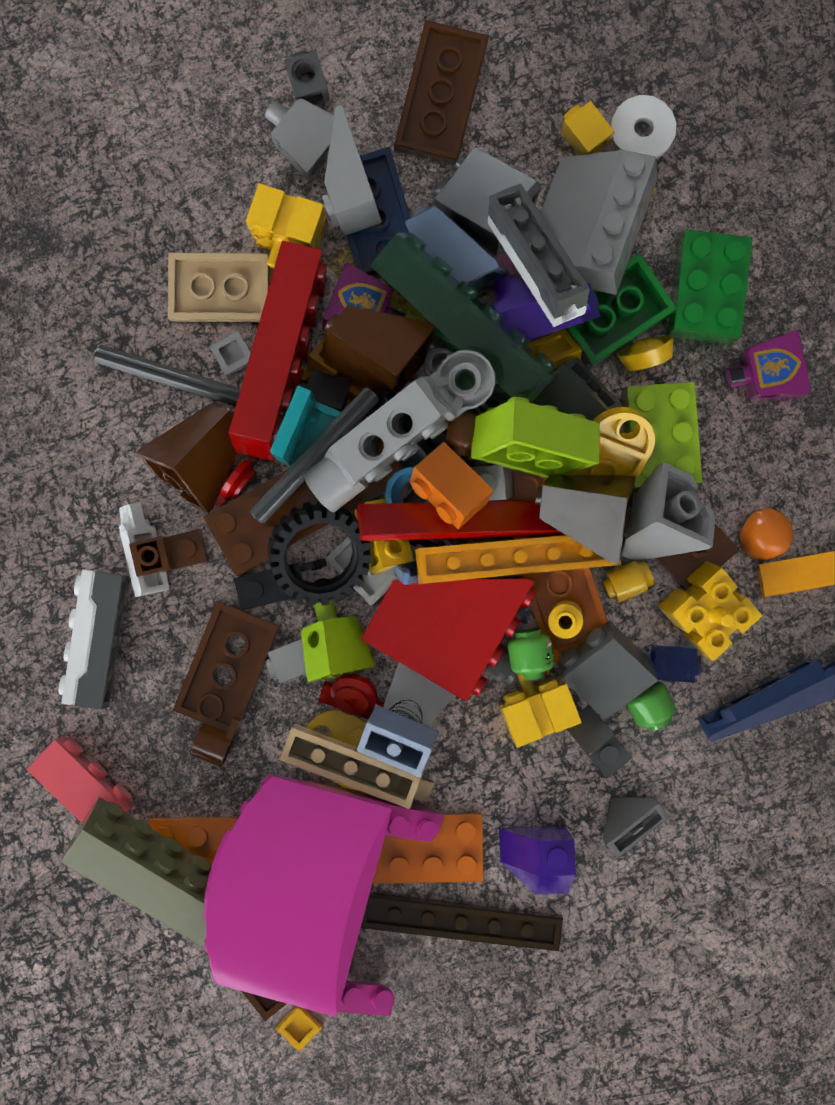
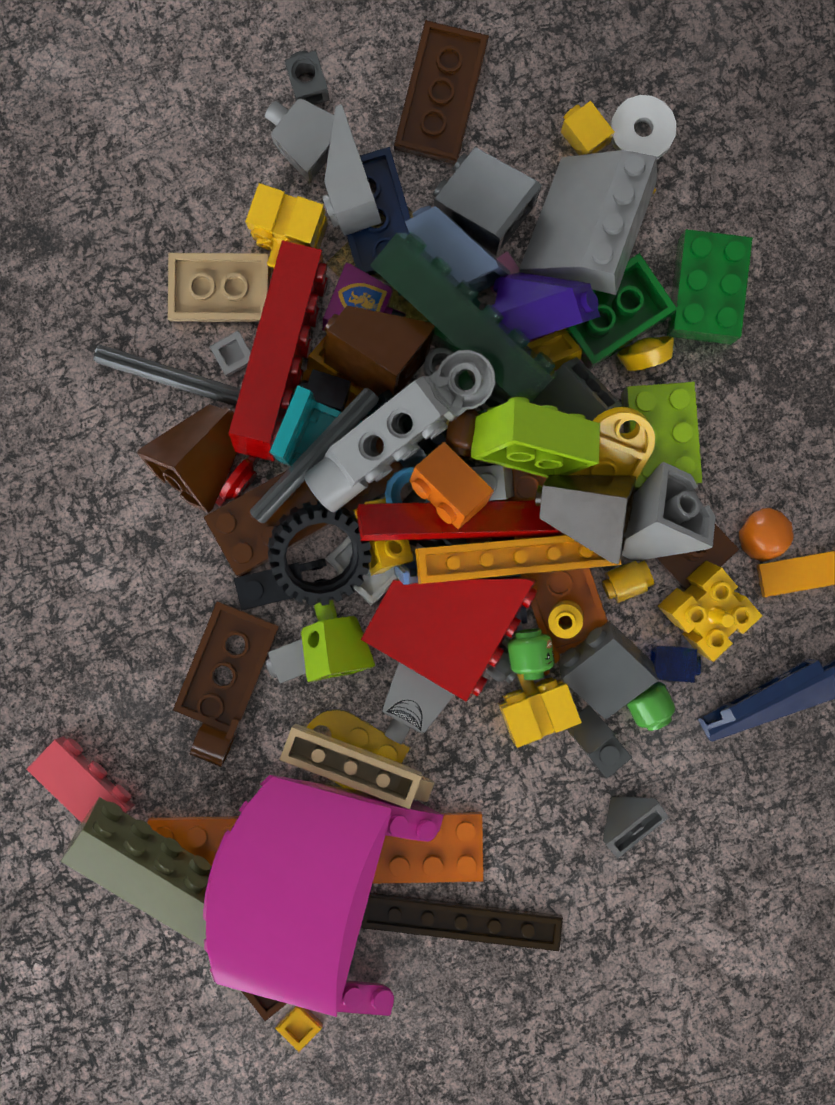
dark grey piece [59,569,129,710] -> none
white hinge [119,502,170,598] -> none
reddish brown slope [129,529,209,577] -> none
red piece [318,674,385,719] -> none
sand blue brick [356,705,439,778] -> none
dark grey piece [488,183,590,327] -> none
dark purple slope [499,825,576,895] -> none
magenta torso [726,330,811,399] -> none

